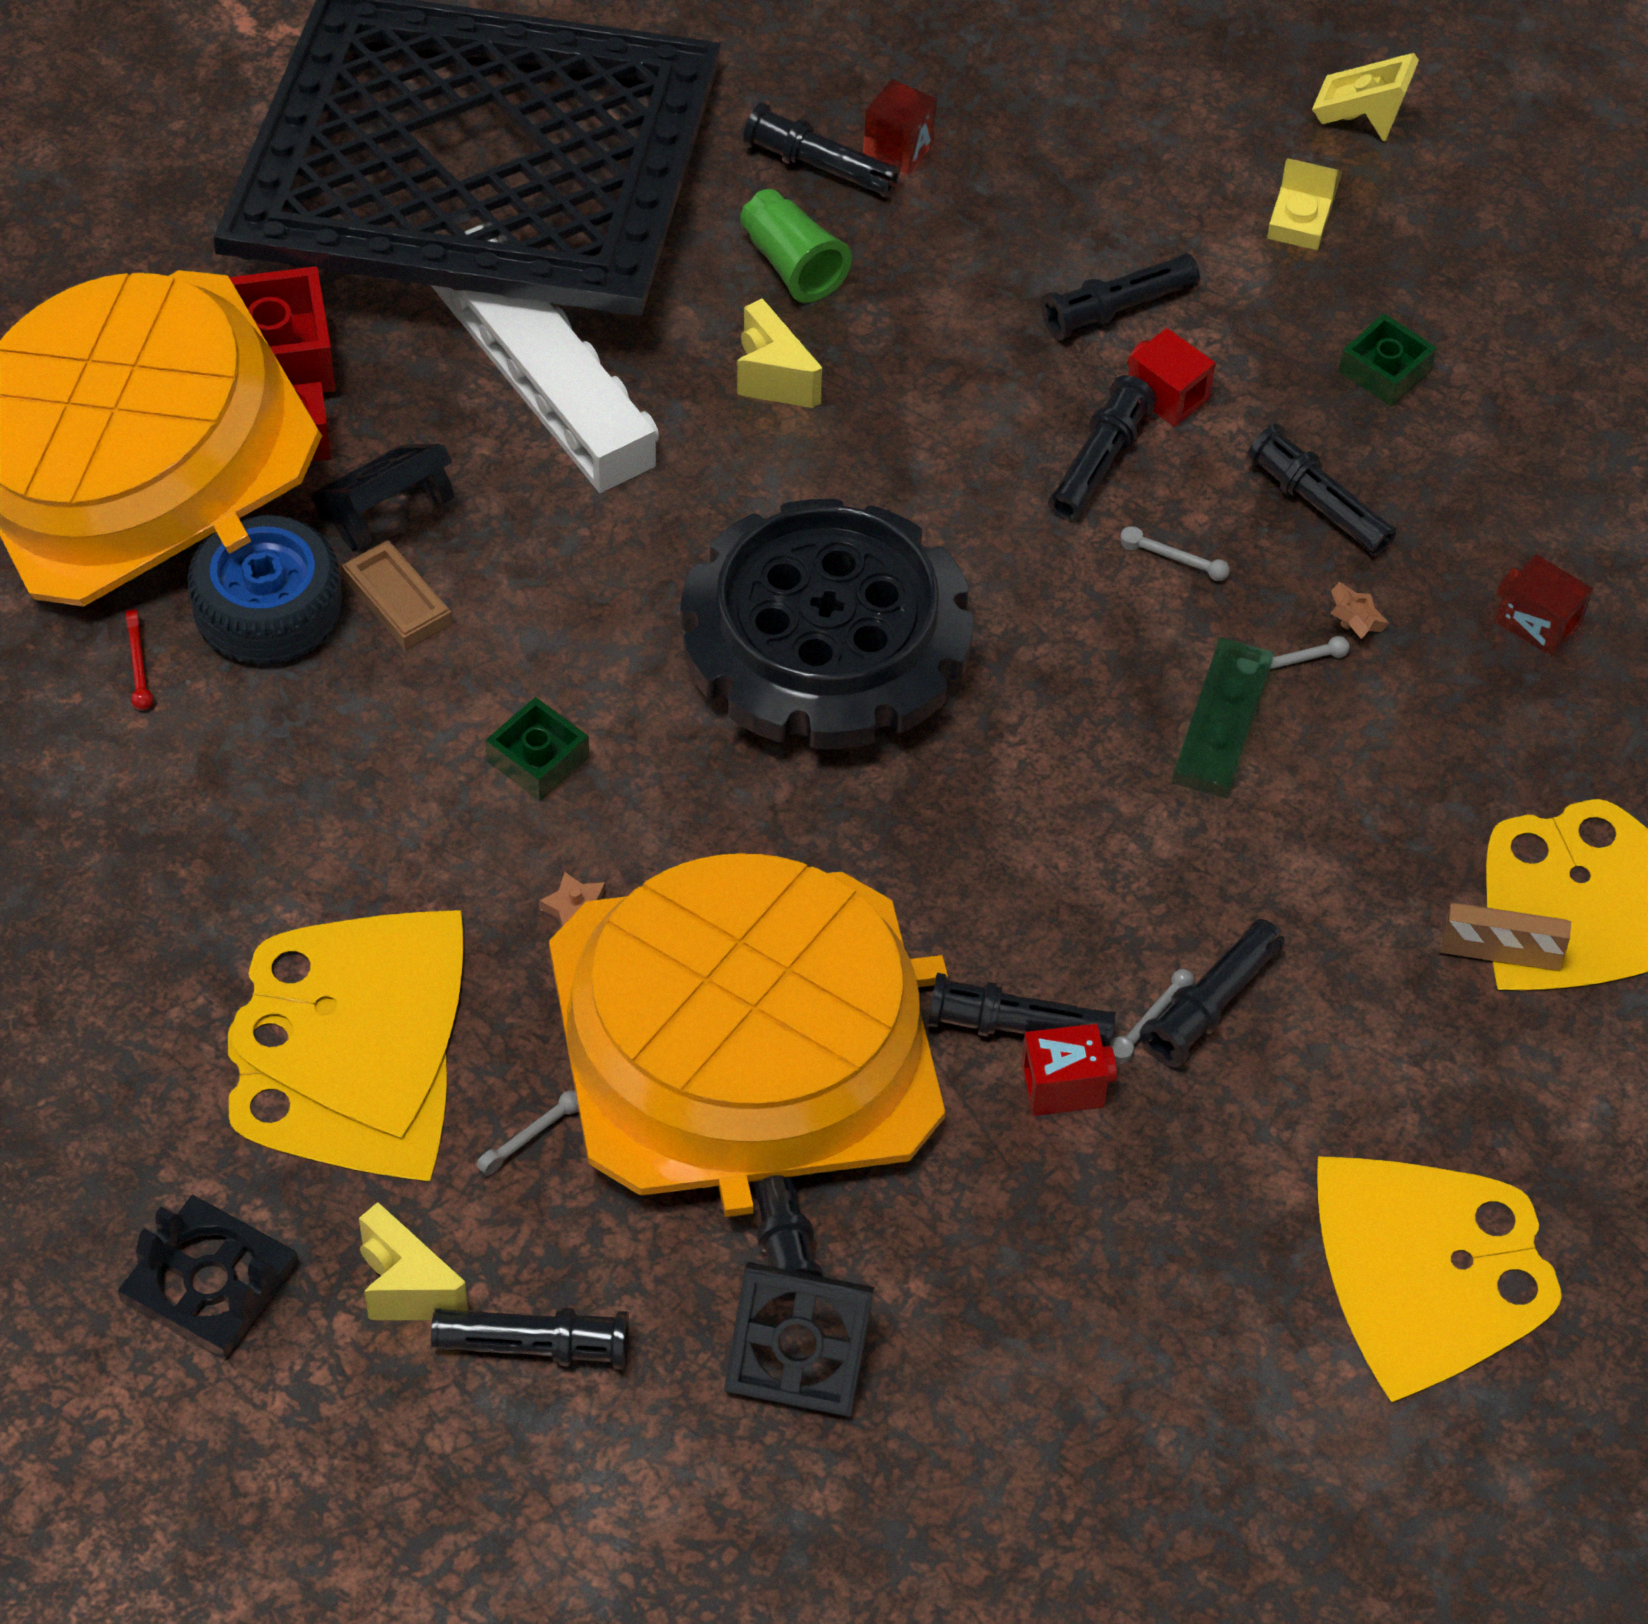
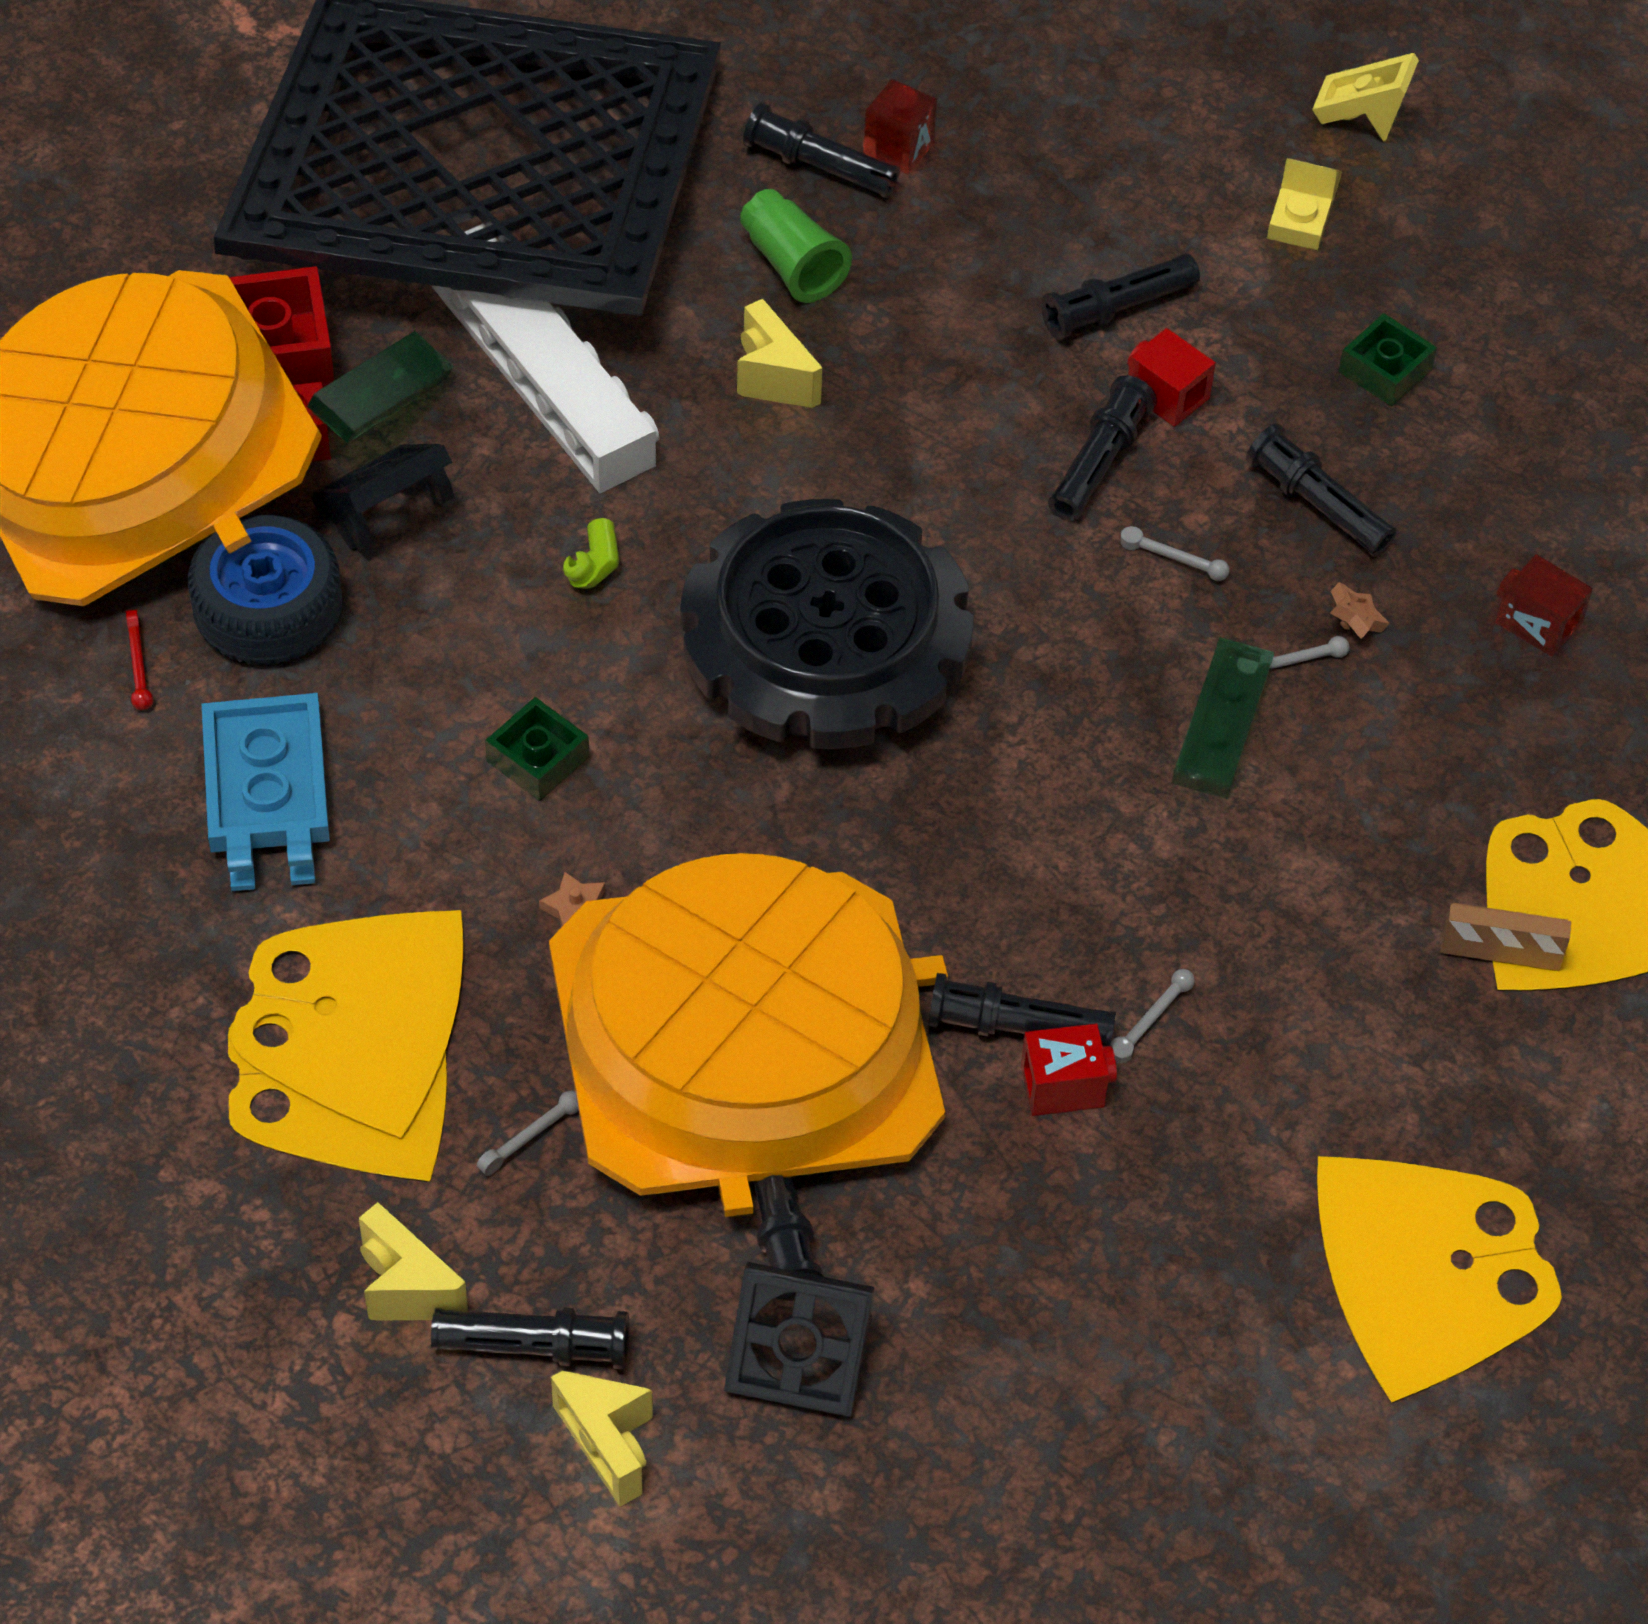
black piece [117,1194,299,1360] -> none
medium nougat tile [341,540,452,650] -> none
black pin [1140,919,1285,1067] -> none
none -> dark azure tile [201,693,330,891]
none -> clear green tile [307,331,454,443]
none -> light yellow slope [551,1371,653,1507]
none -> lime arm [563,518,619,589]

